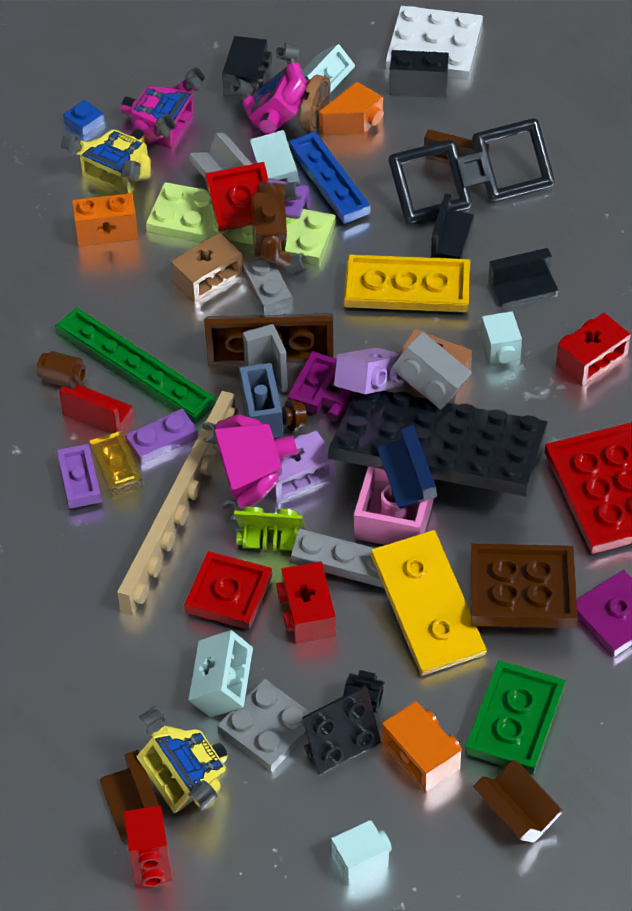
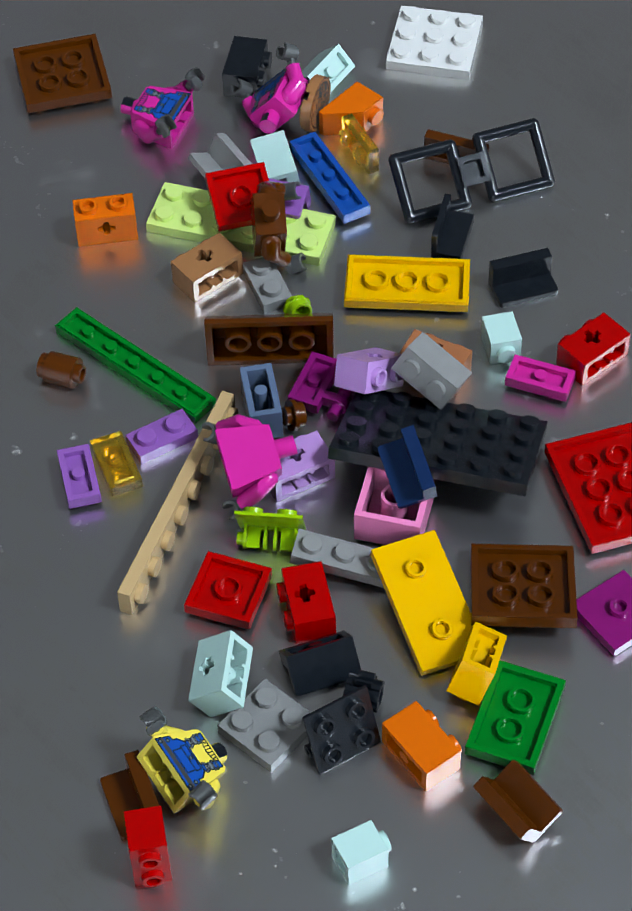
red panel [59,384,134,436] -> none
torso [60,129,151,194] -> none
blue plate [63,100,105,136] -> none
light grey panel [243,324,288,393] -> none
black brick [390,50,449,98] -> none
none -> reddish brown plate [13,34,112,113]
none -> black panel [279,630,361,696]
none -> lime plate [283,295,312,314]
none -> clear yellow plate [339,113,379,174]
none -> yellow arch [446,621,507,706]
none -> dark pink plate [505,354,576,402]

